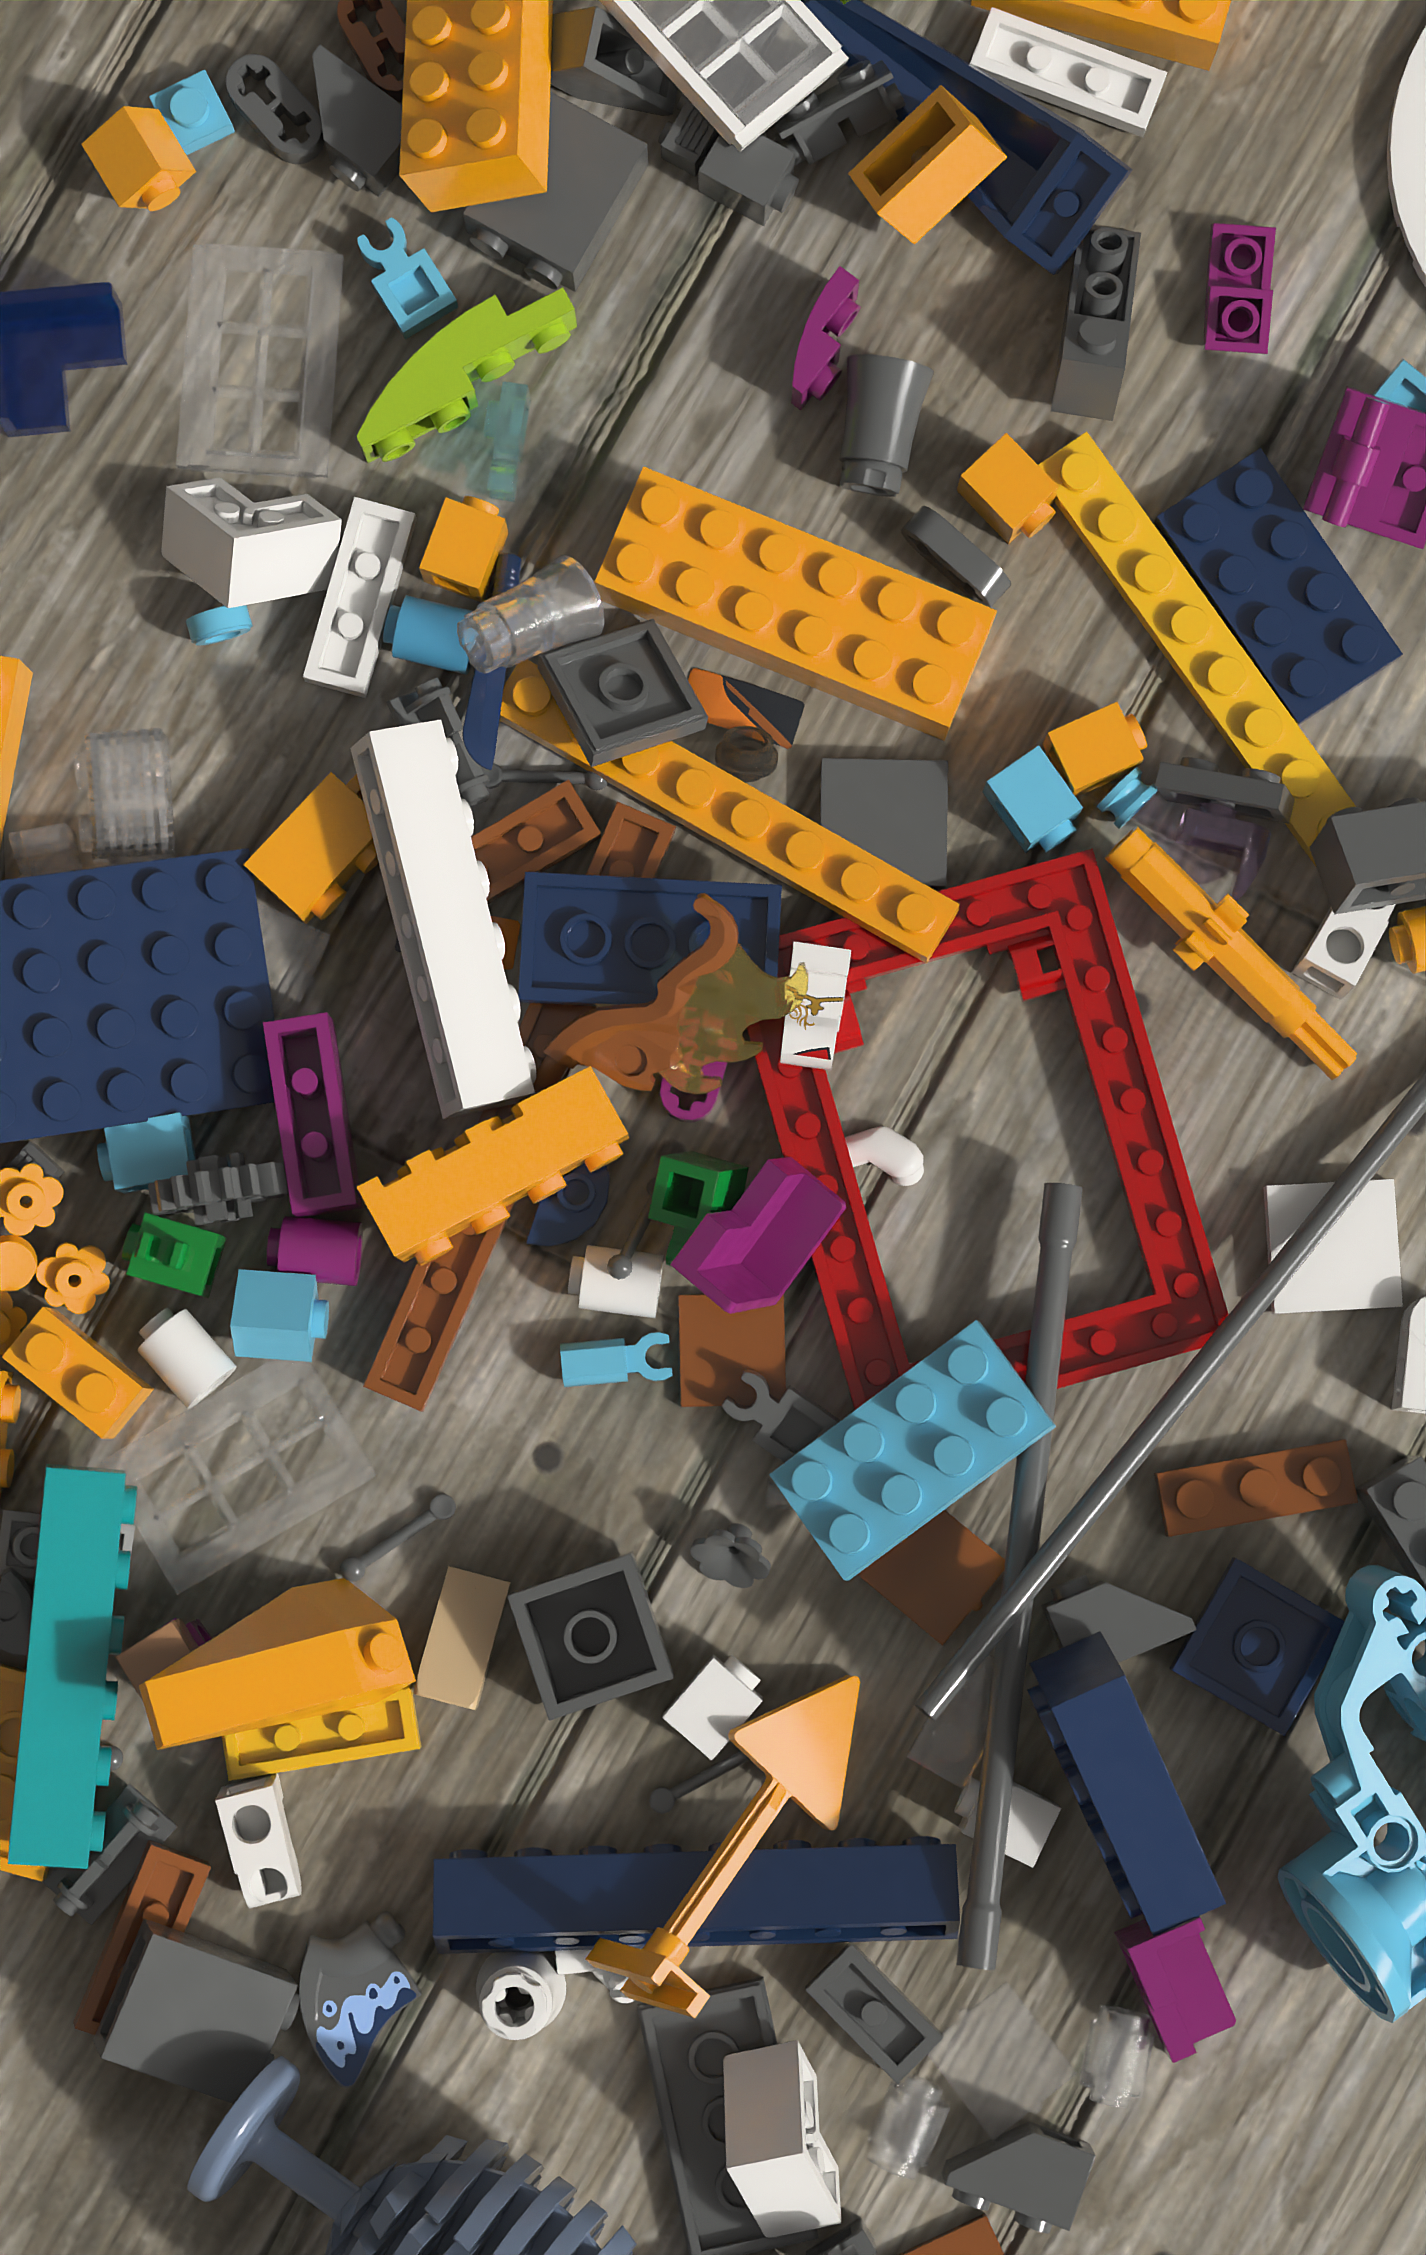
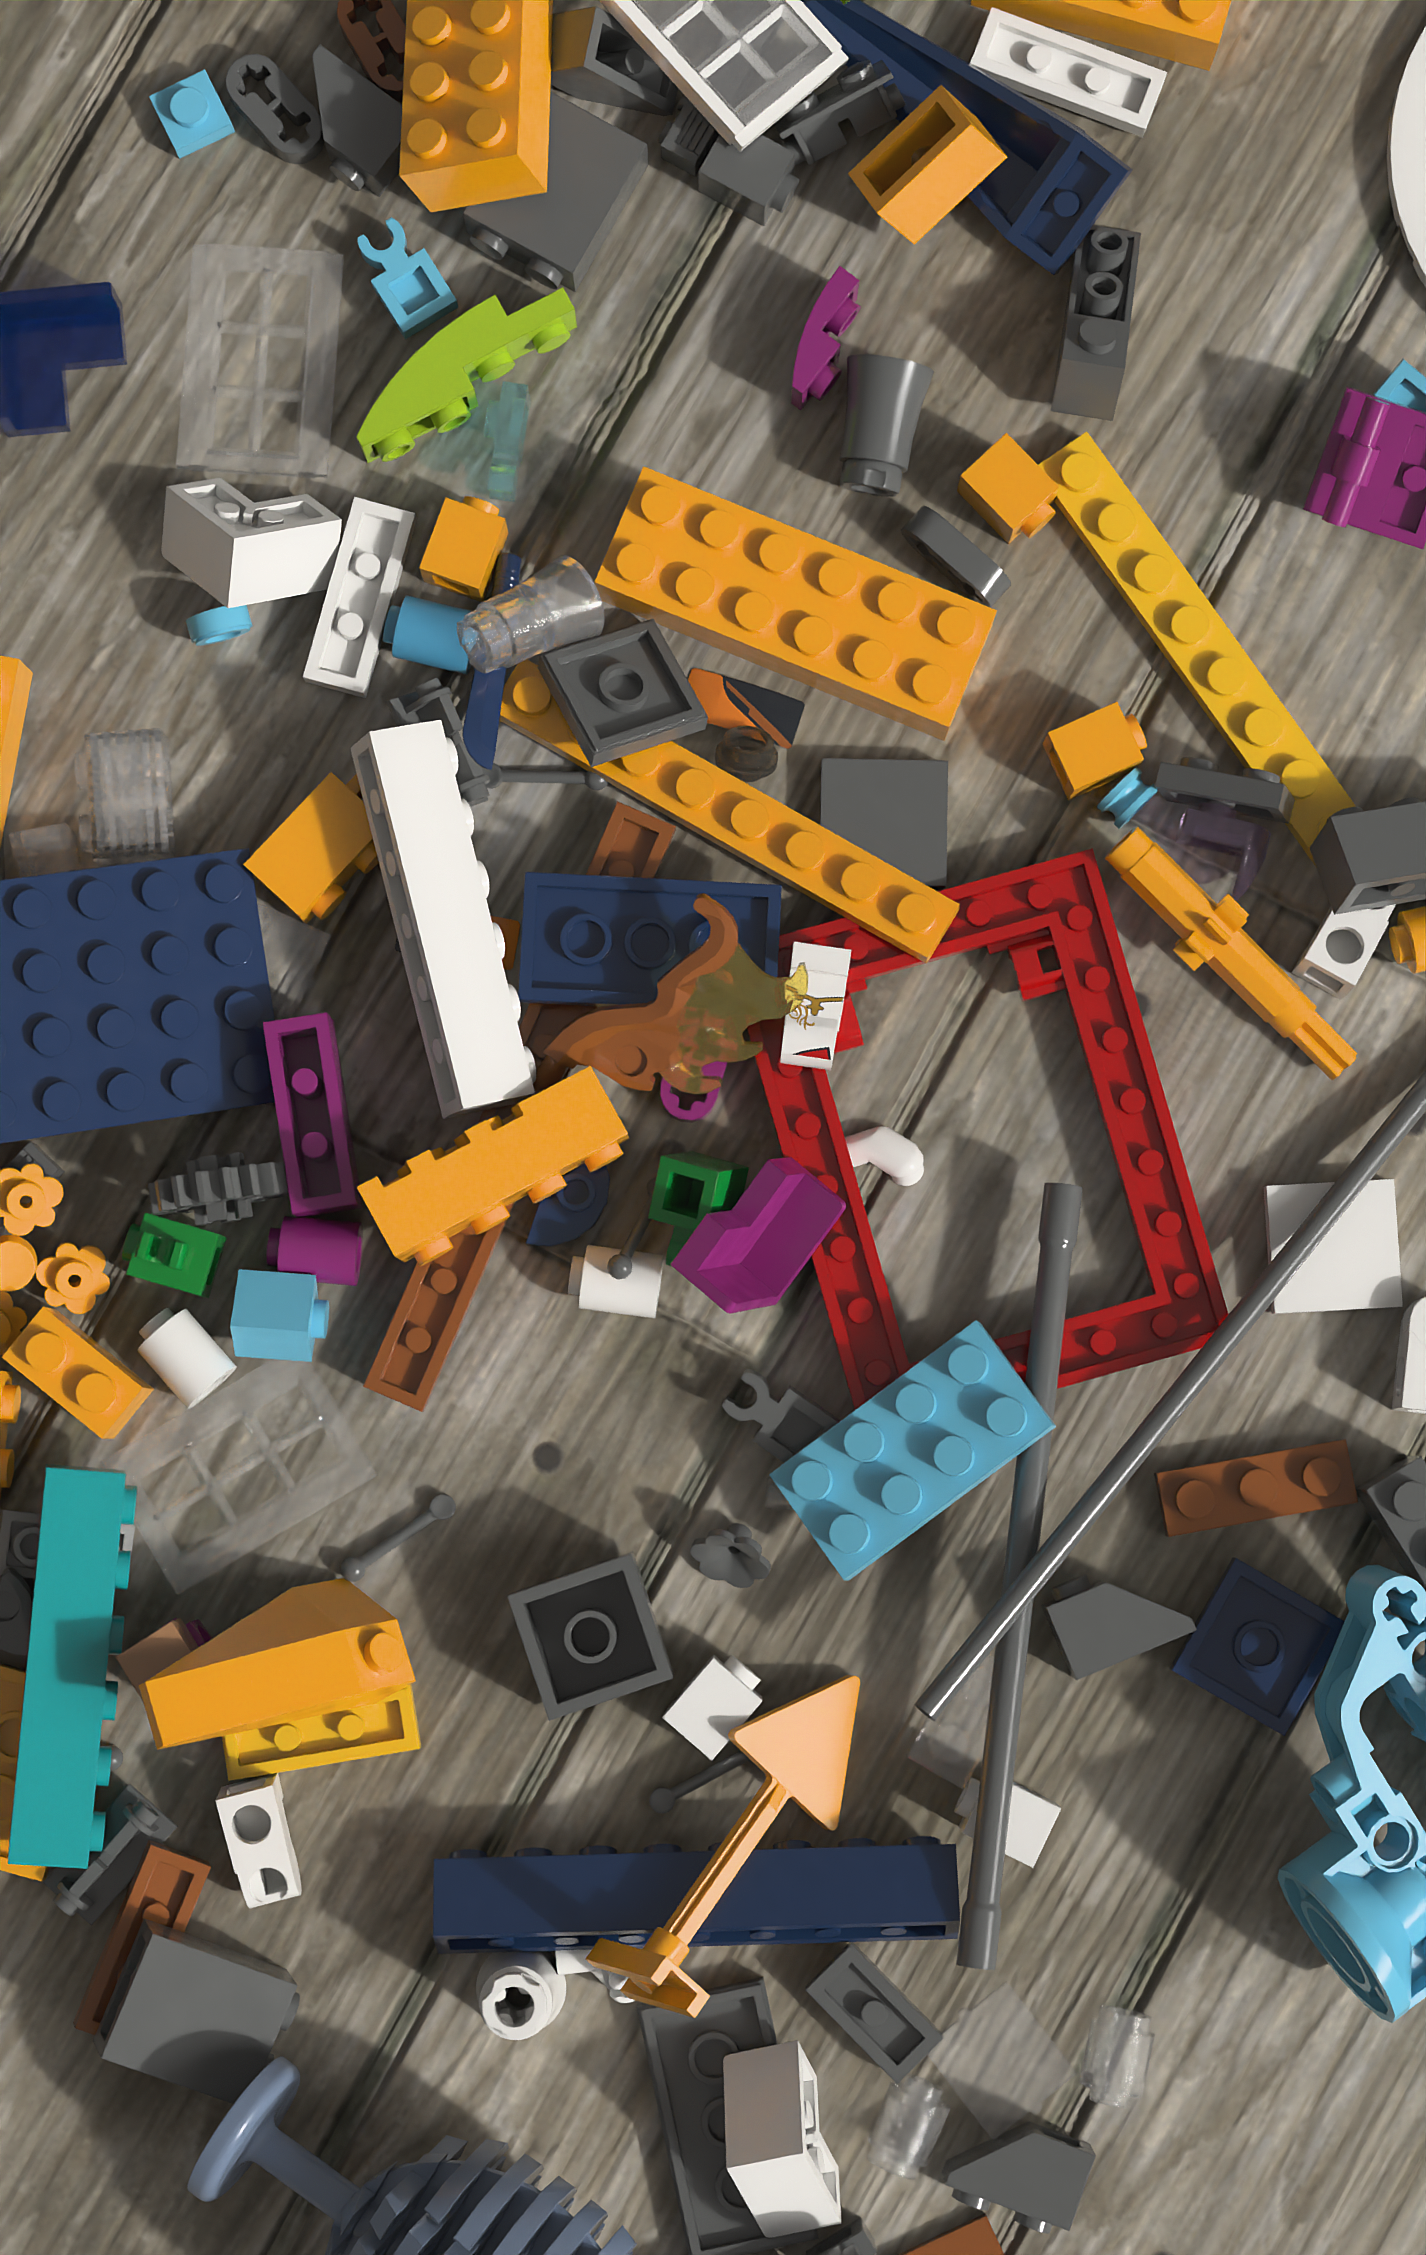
light orange brick [81,106,196,211] -> none
medium azure brick [97,1112,196,1194] -> none
dark grey arm [299,1911,422,2088] -> none
tan slope [413,1566,511,1710] -> none
dark orange plate [471,779,602,904] -> none
medium azure bar [560,1332,673,1387] -> none
dark orange piece [678,1294,786,1407] -> none
dark orange piece [857,1510,1005,1646] -> none
medium azure brick [982,745,1083,853] -> none
dark blue brick [1027,1631,1226,1936] -> none
magenta panel [1114,1916,1236,2063] -> none
dark blue plate [1154,448,1403,726] -> none
magenta slope [1204,223,1276,354] -> none

